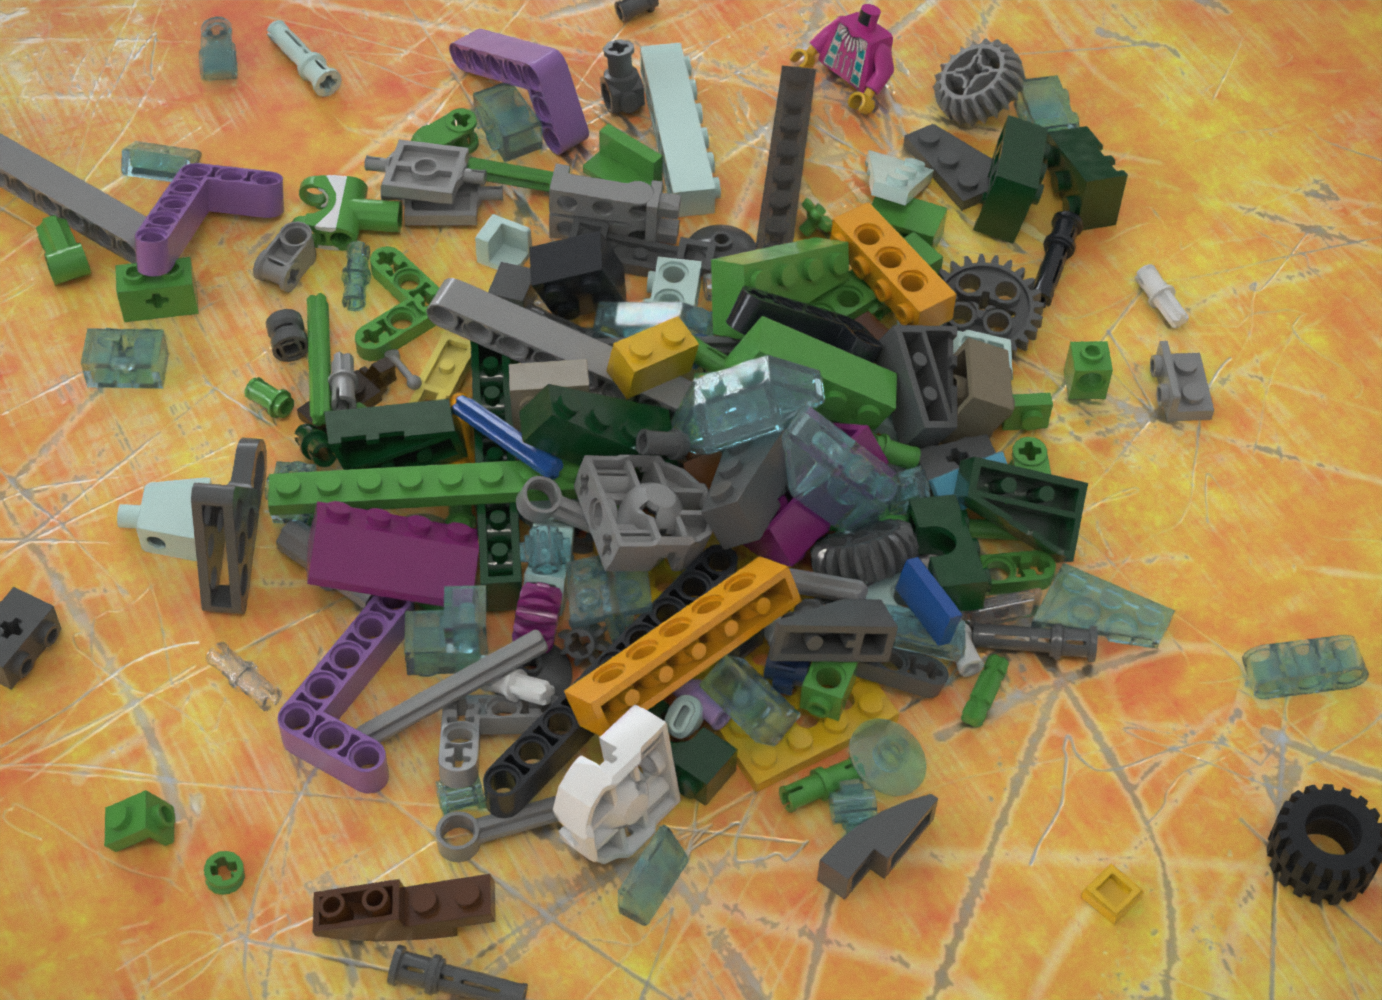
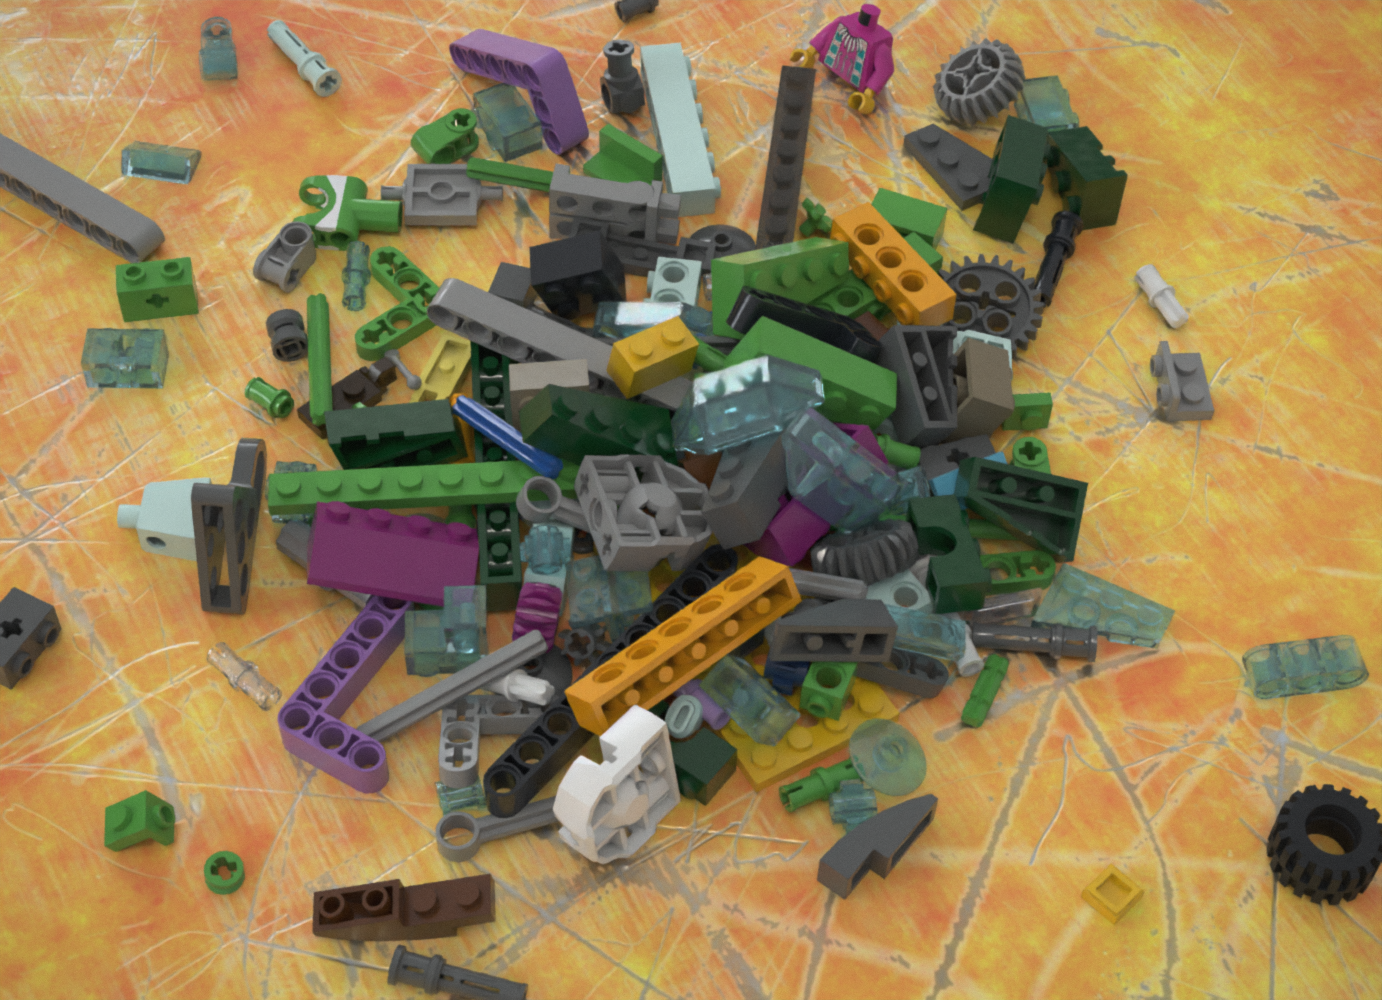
bright green piece [36,215,91,285] -> none
medium lavender beam [135,163,284,276] -> none
dark green pin [294,423,336,467] -> none
light grey axle [328,351,359,411] -> none
light grey plate [364,139,487,205] -> none
light aqua panel [475,214,532,270] -> none
clear light blue slope [618,824,688,926] -> none
dark grey pin [636,428,690,460] -> none
light aqua wing [865,150,934,205] -> none
blue tile [895,557,962,646] -> none
bright green brick [1064,341,1113,400] -> none

